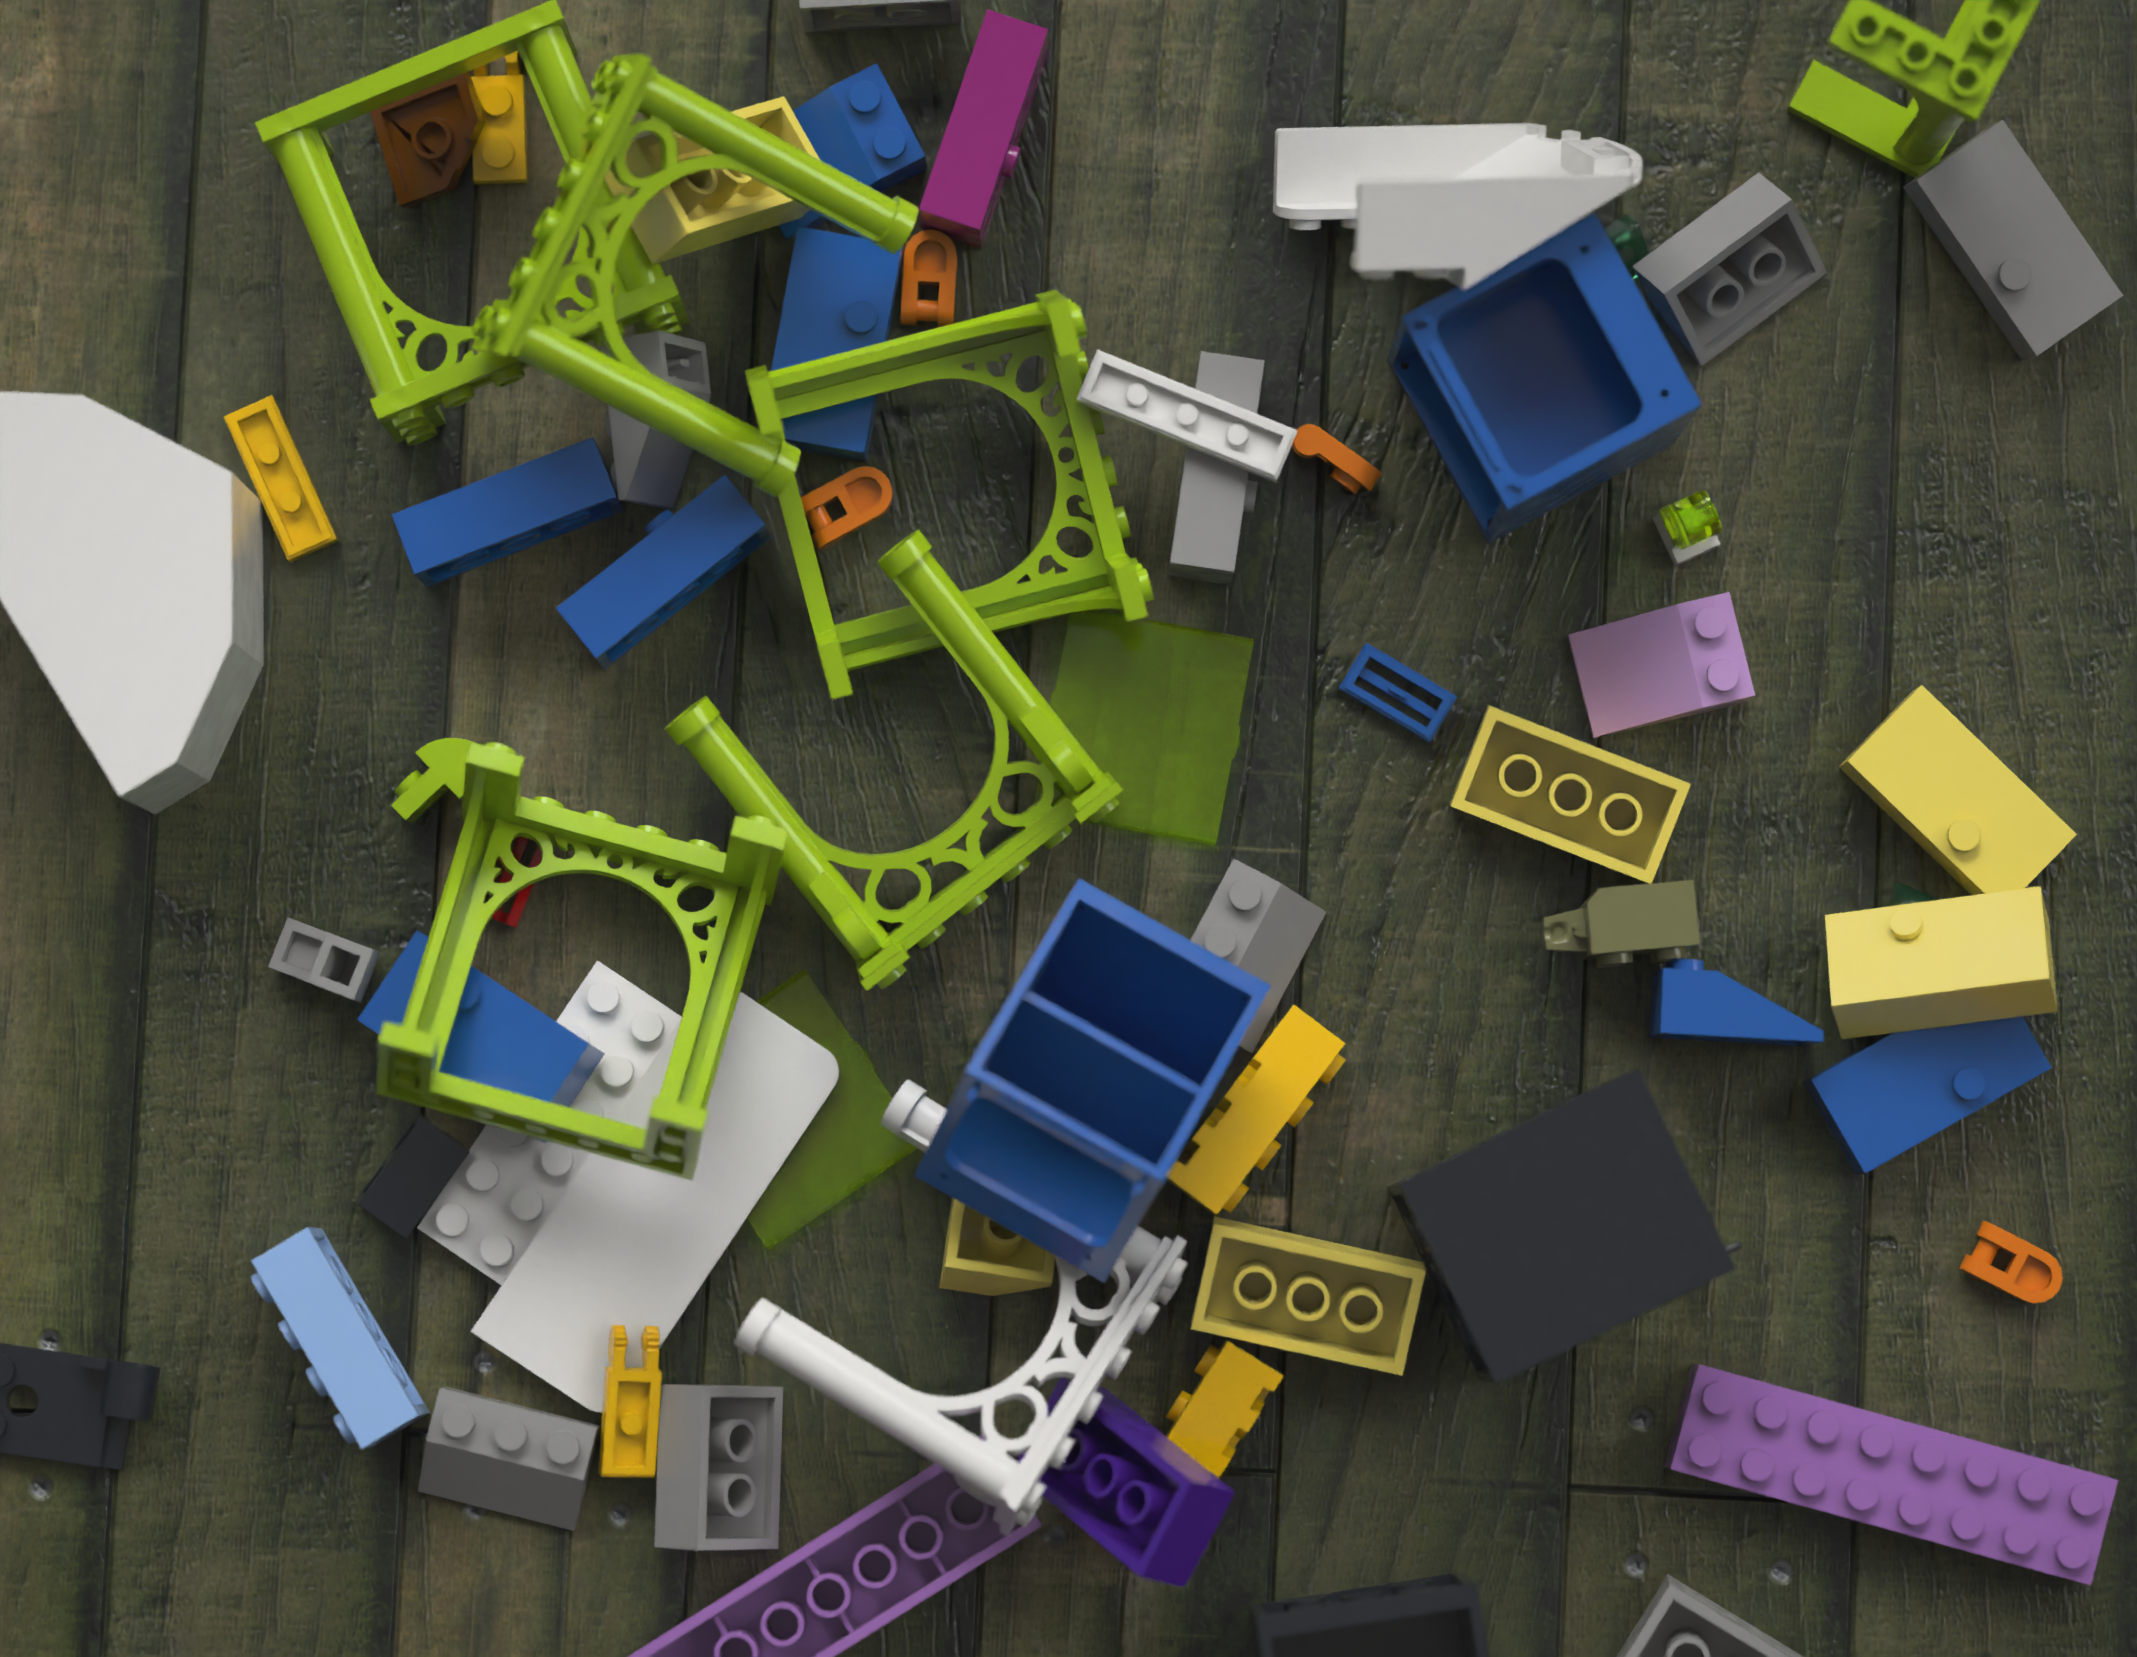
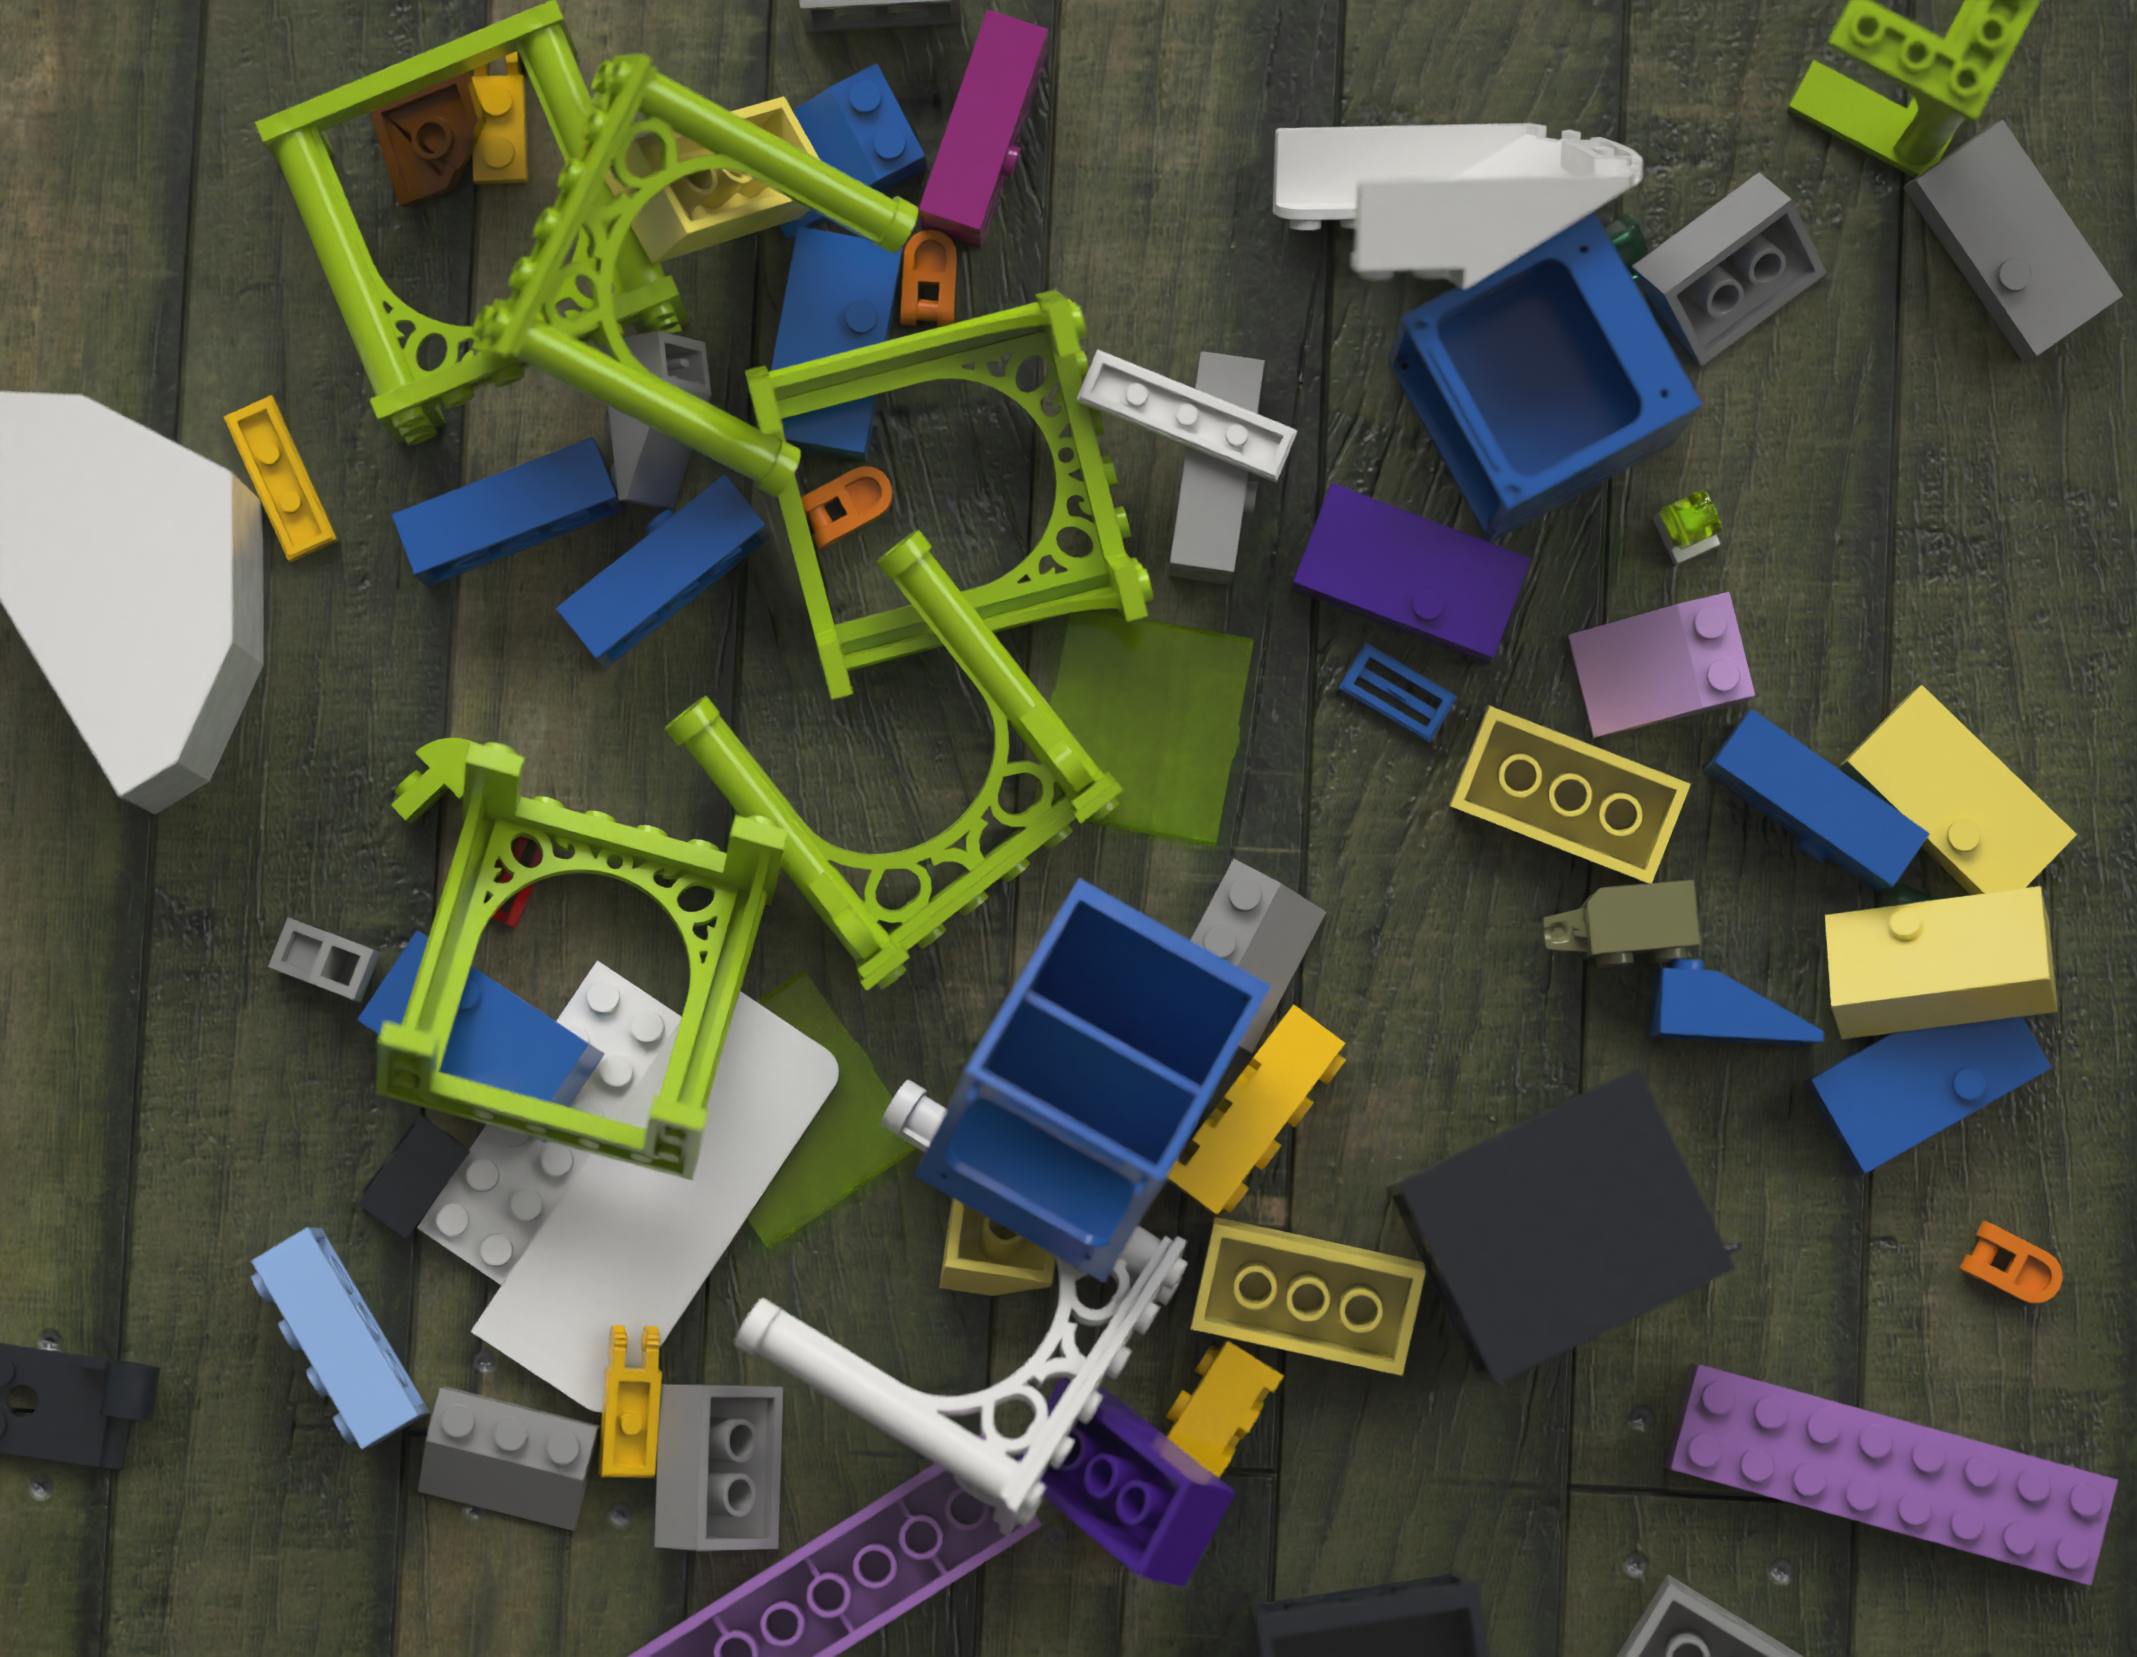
orange plate [1292,424,1382,494] -> none
none -> dark purple brick [1291,483,1532,665]
none -> blue brick [1703,709,1930,894]

